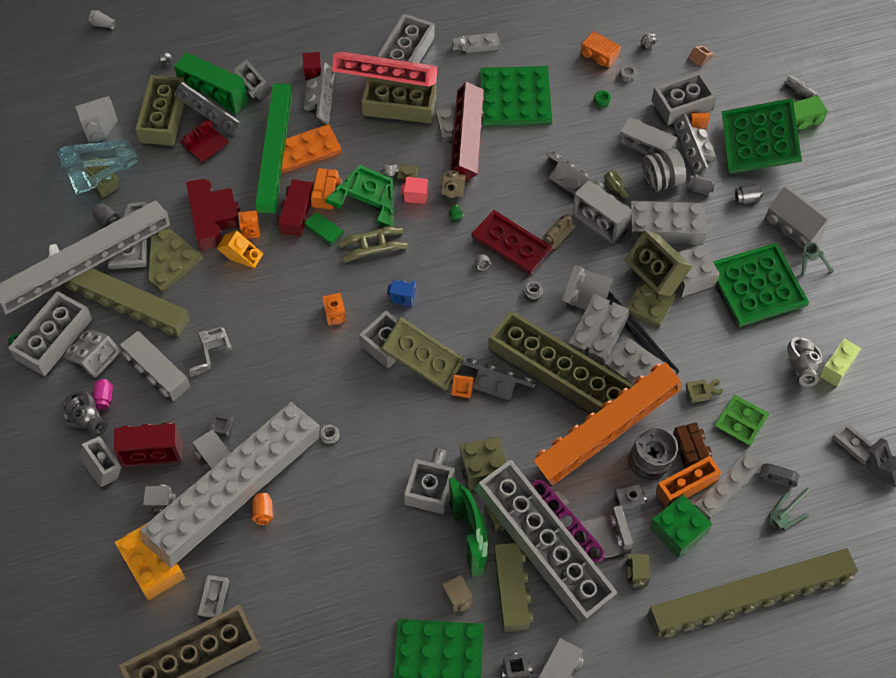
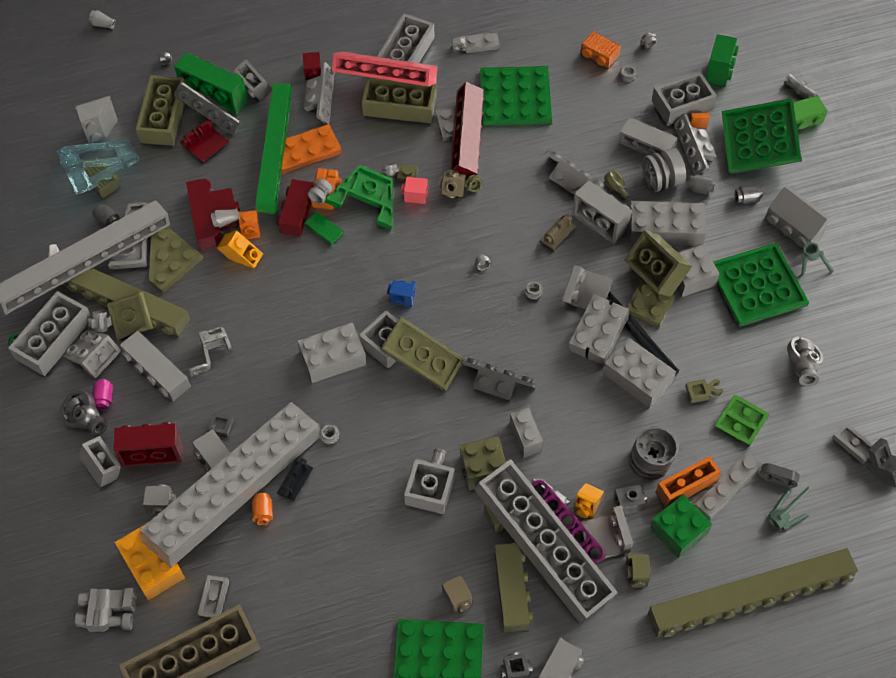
orange brick [322,293,346,325] -> none
olive piece [338,226,408,263] -> none
green hinge [449,204,464,220] -> none
green slope [449,477,488,577] -> none
orange plate [451,375,474,398] -> none
dark red plate [471,210,553,275] -> none
olive brick [488,310,634,414] -> none
orange brick [533,362,682,486] -> none
green tile [594,90,611,108] -> none
reddish brown brick [673,422,712,469] -> none
medium nougat slope [689,45,715,66] -> none
yellowish green brick [820,339,861,387] -> none
none -> light grey hips [75,588,137,632]
none -> light grey gear [88,310,113,332]
none -> olive tile [107,292,153,340]
none -> light grey cone [211,209,240,228]
none -> black hinge [277,458,313,502]
none -> light grey brick [298,322,367,383]
none -> light grey wheel [308,178,333,204]
none -> olive plate [465,175,482,192]
none -> light grey brick [509,408,543,458]
none -> light orange slope [574,483,604,519]
none -> green brick [706,34,739,87]

